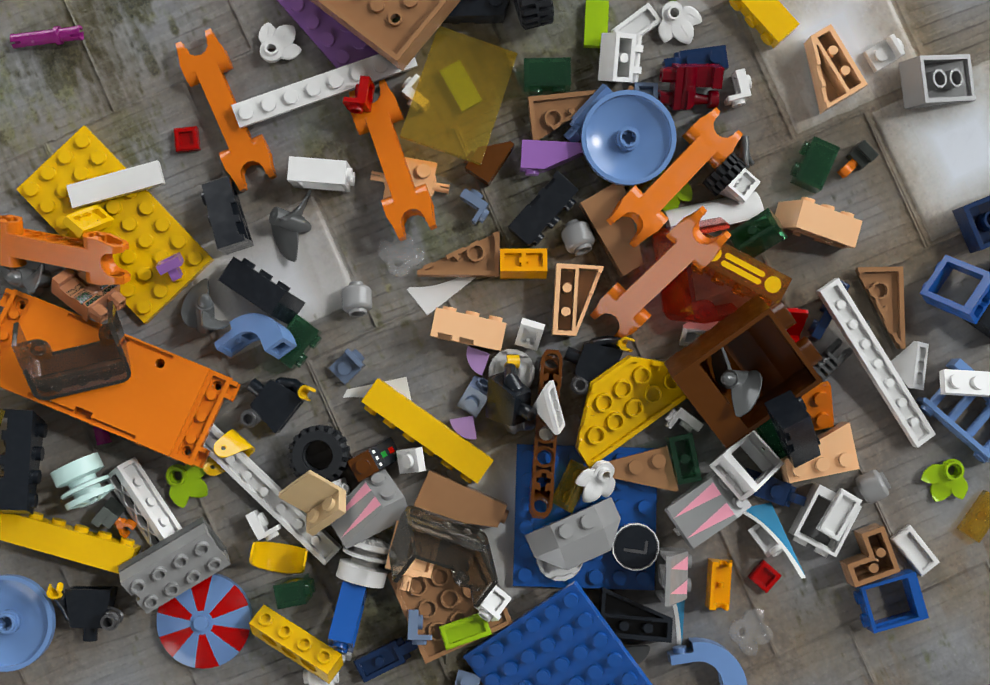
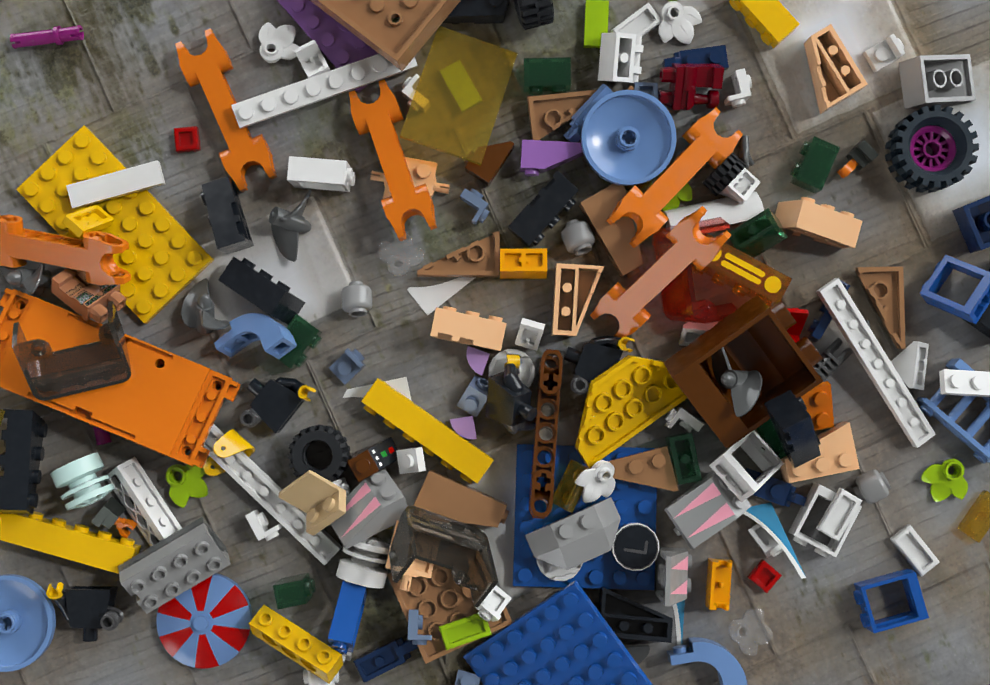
medium lavender tile [156,252,184,282] -> none
yellow piece [249,541,308,574] -> none
red bracket [343,76,375,114] -> none
white slope [533,380,565,435] -> none
medium nougat brick [839,523,901,588] -> none
none -> white bracket [294,40,331,78]
none -> black wheel [885,105,979,193]

